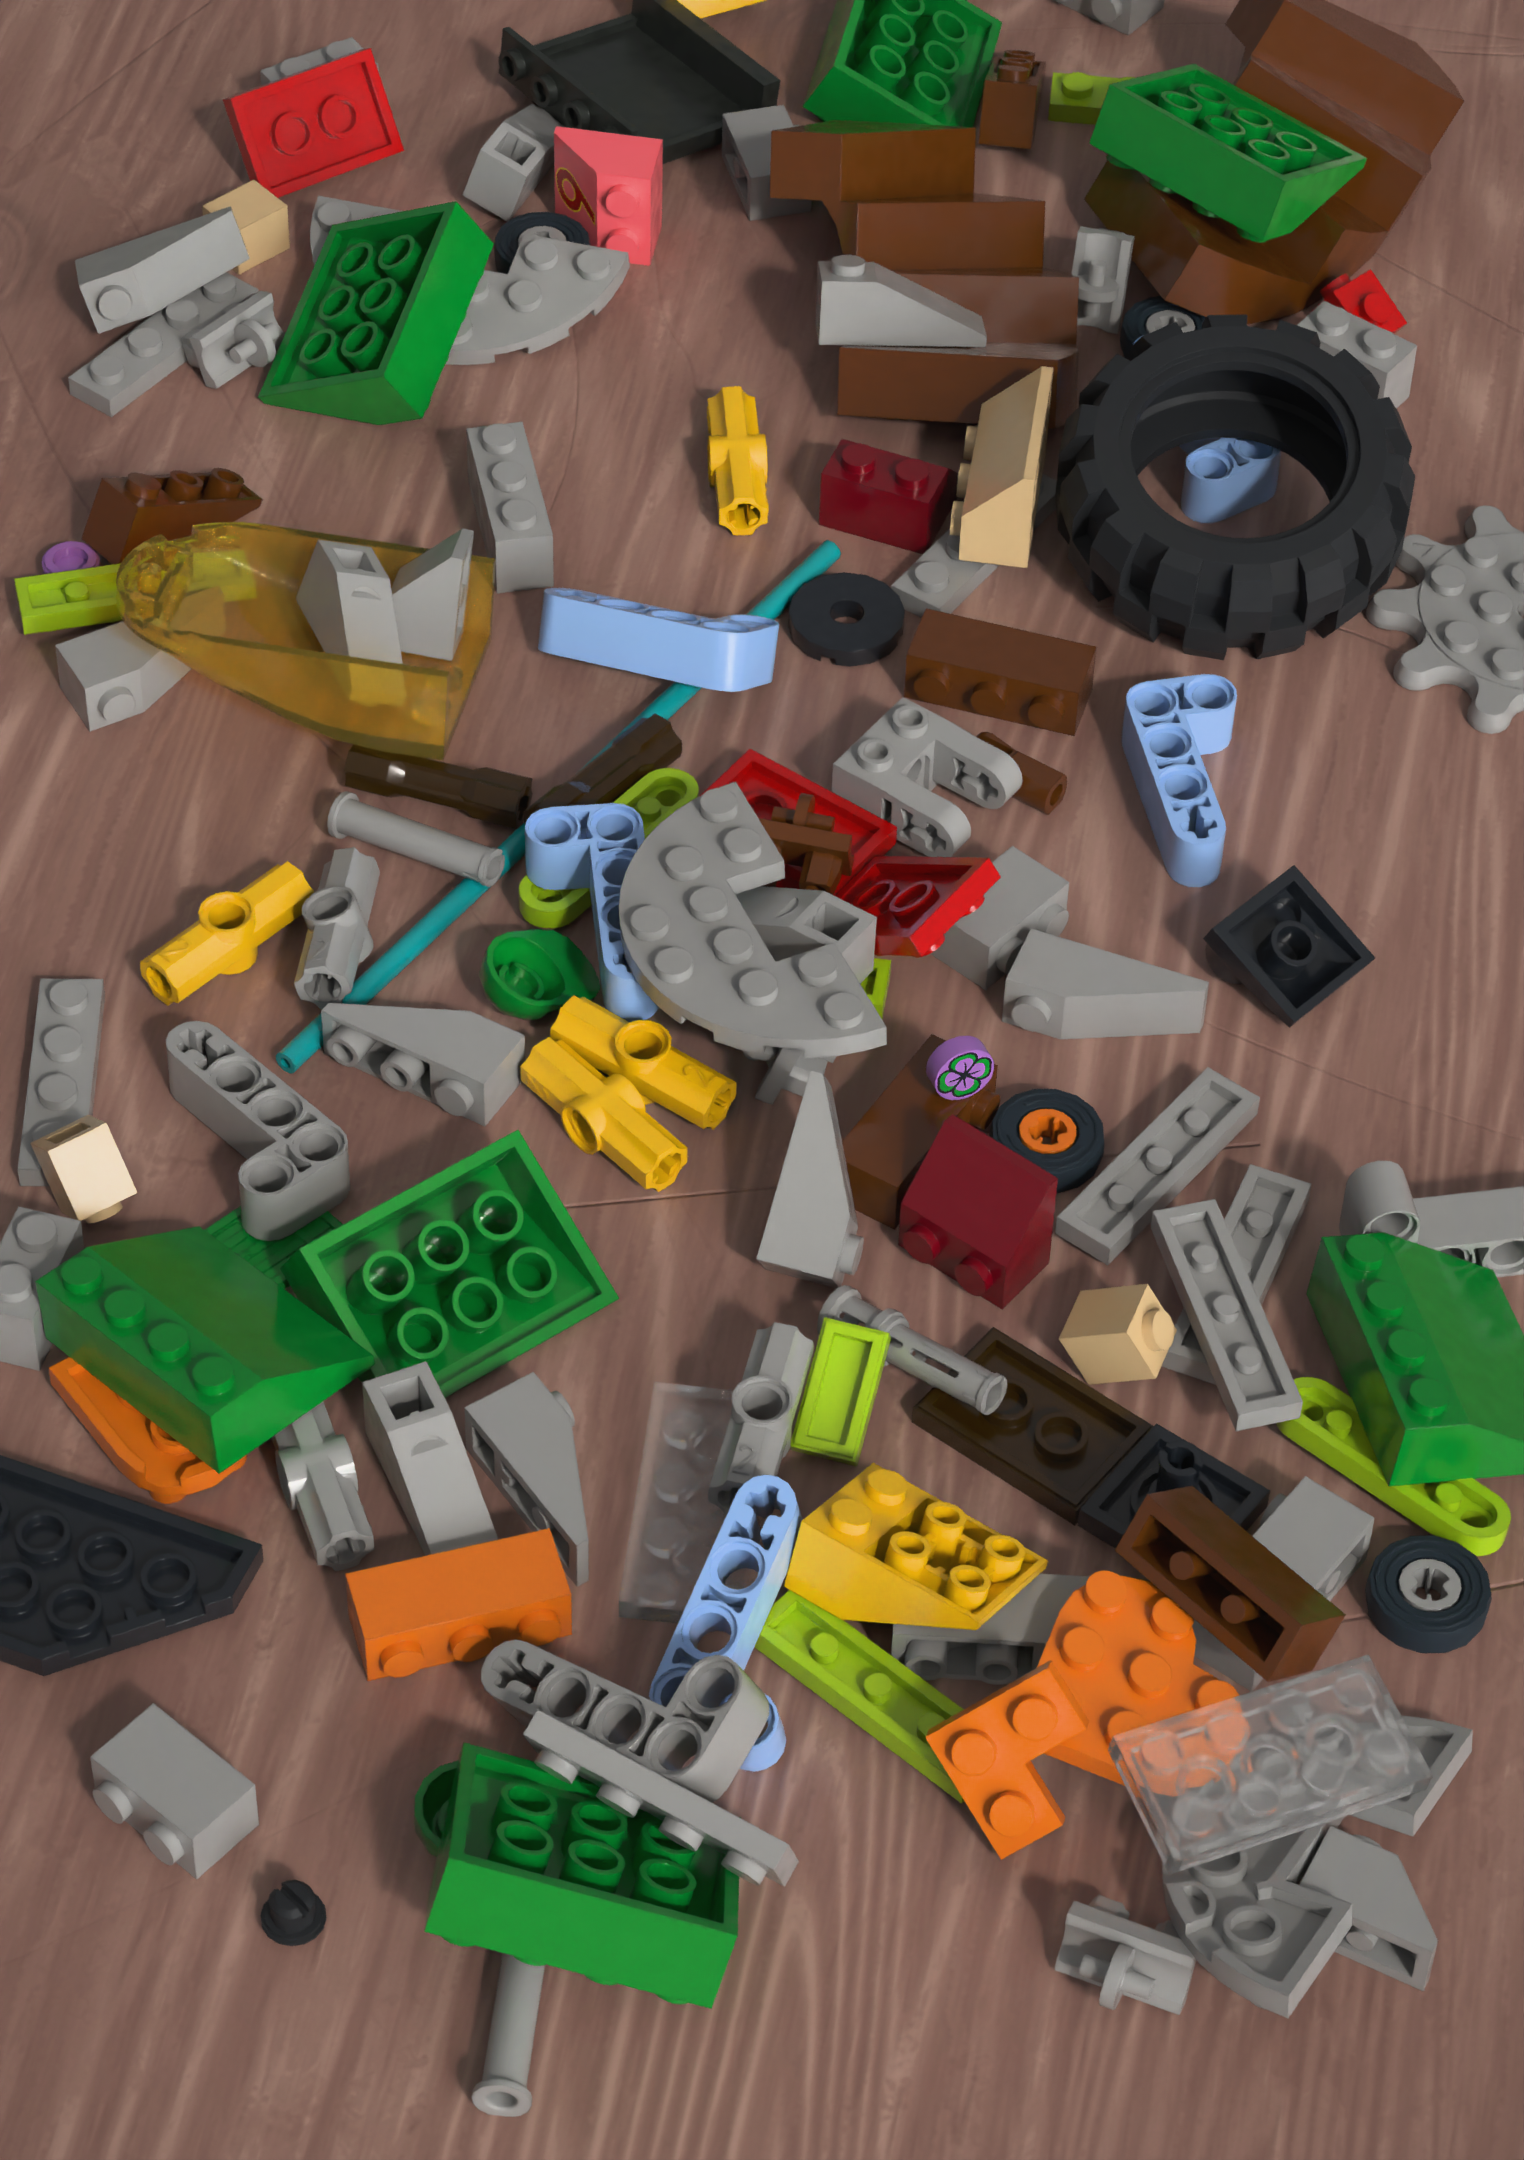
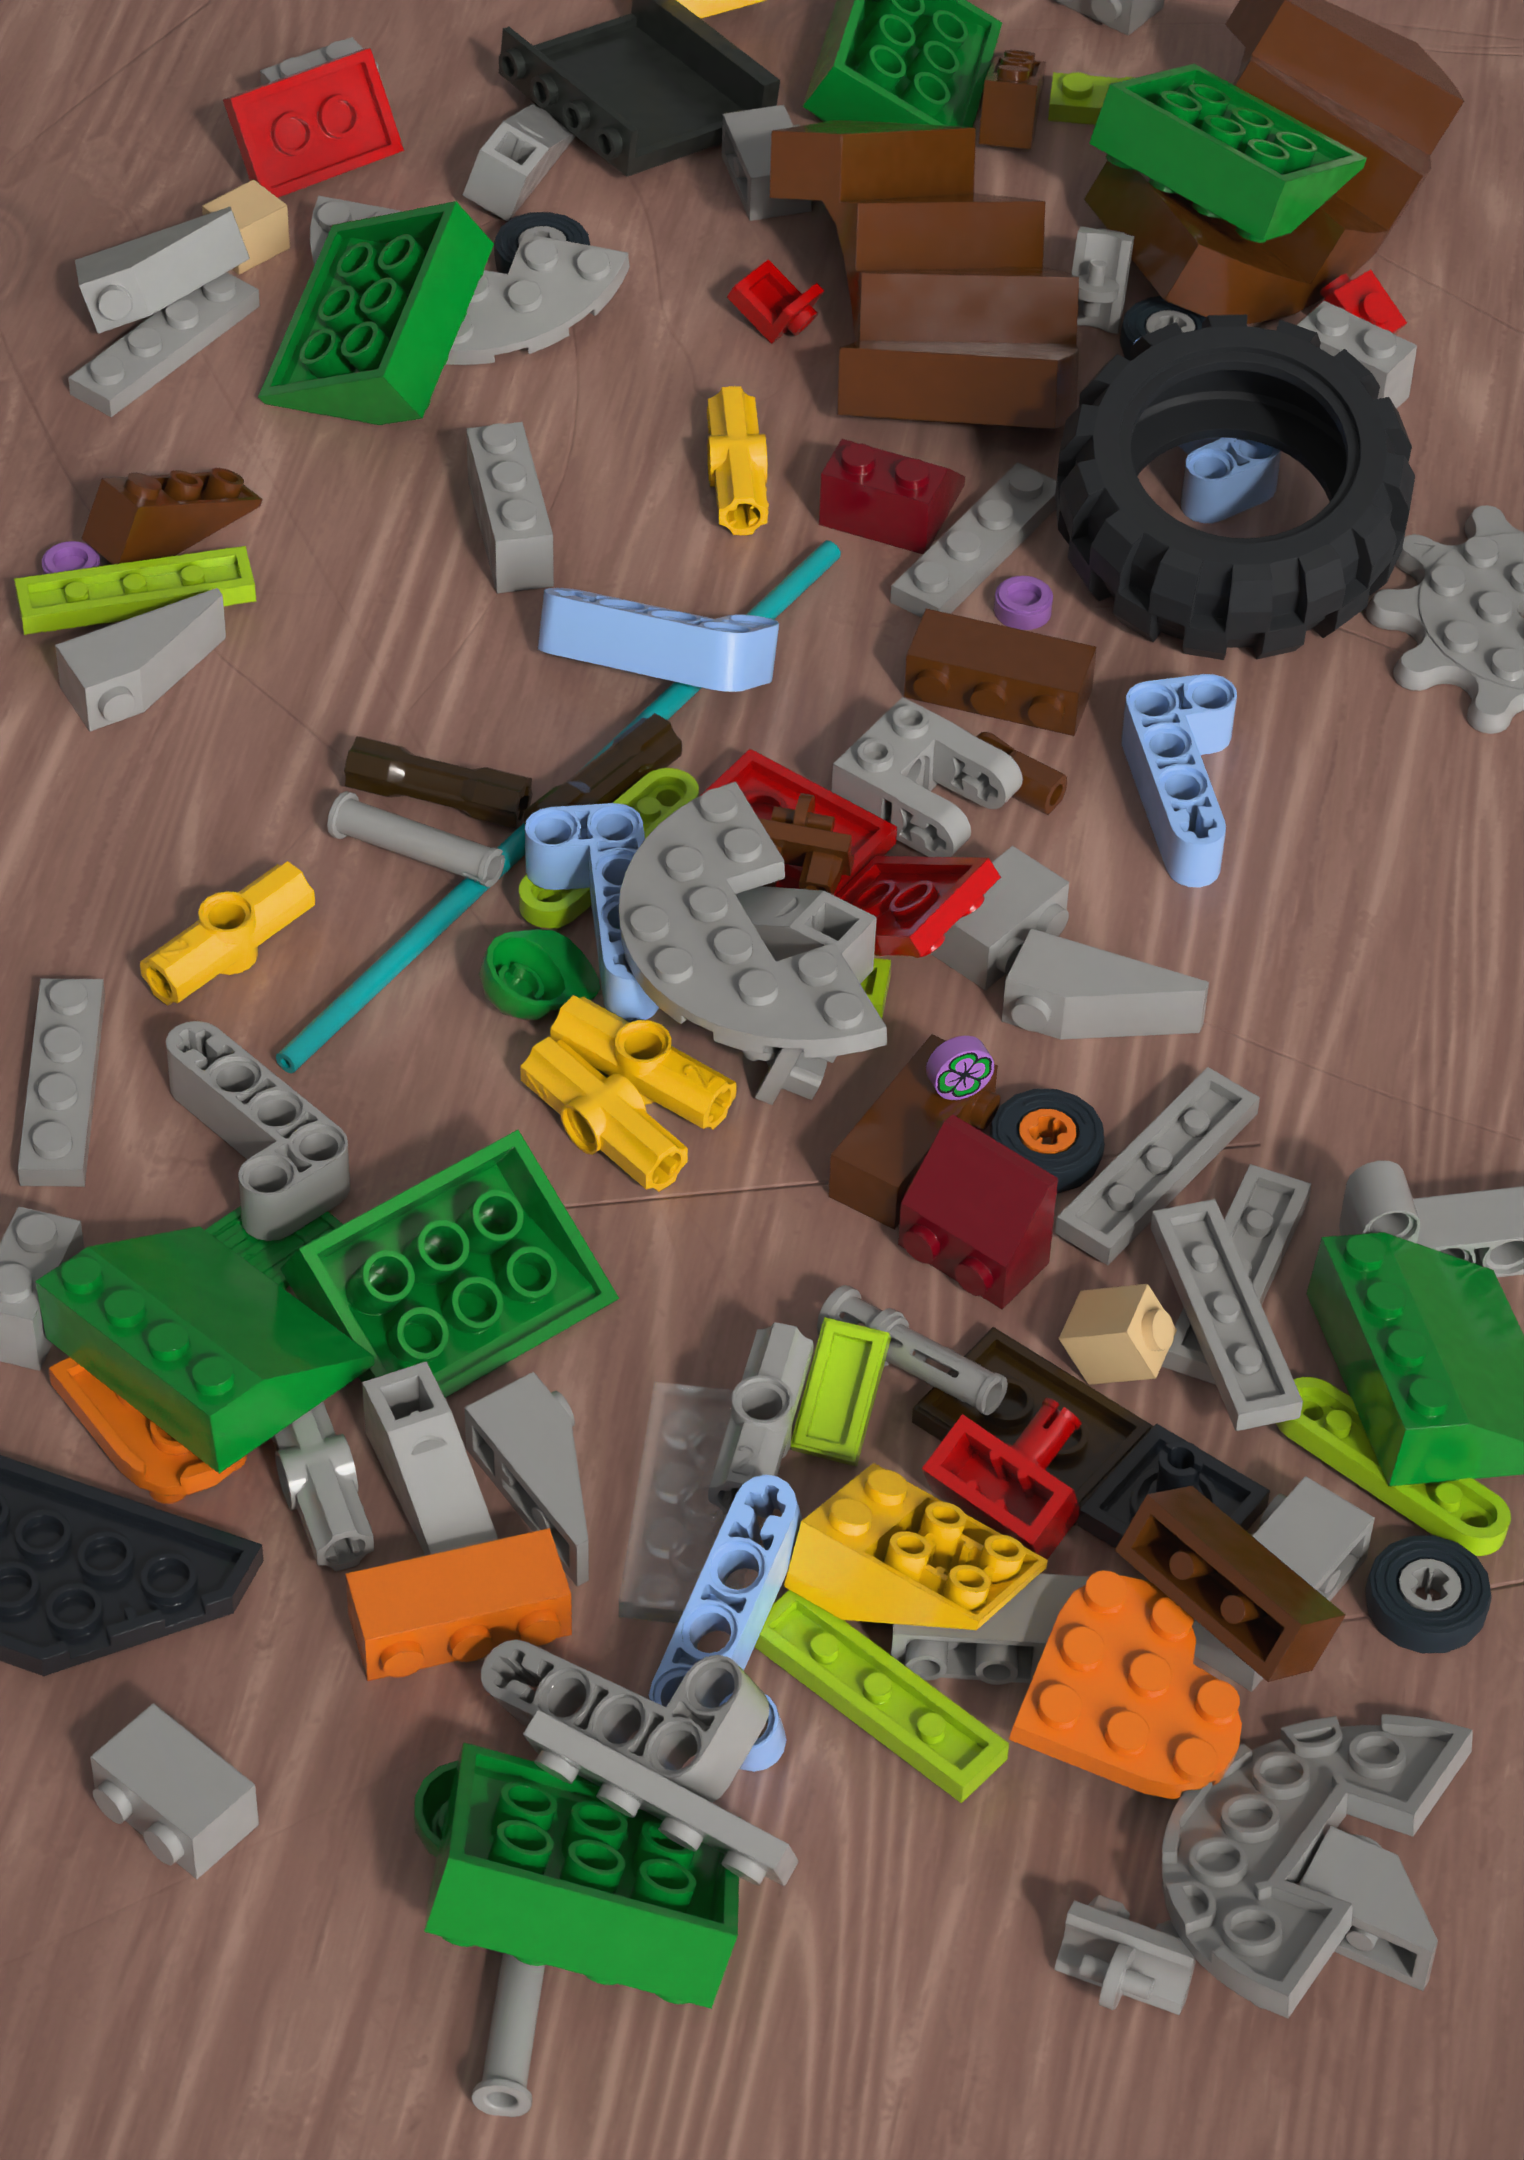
brick [30,1115,137,1223] -> none
clear yellow windscreen [116,522,496,760] -> none
light grey hips [181,290,285,389] -> none
black piece [260,1880,327,1946] -> none
light grey piece [294,847,380,1009] -> none
light grey slope [296,539,408,704] -> none
light grey slope [321,1003,525,1126] -> none
light grey slope [391,528,474,661] -> none
coral slope [554,126,663,266] -> none
light grey slope [756,1070,864,1288] -> none
black tile [788,572,905,667] -> none
light grey slope [815,255,987,347] -> none
orange plate [925,1660,1089,1860] -> none
tan slope [950,366,1054,568] -> none
clear plate [1107,1654,1433,1875] -> none
black slope [1203,865,1375,1028] -> none
none -> red bracket [727,259,825,344]
none -> red brick [921,1397,1082,1560]
none -> medium lavender tile [994,576,1053,630]

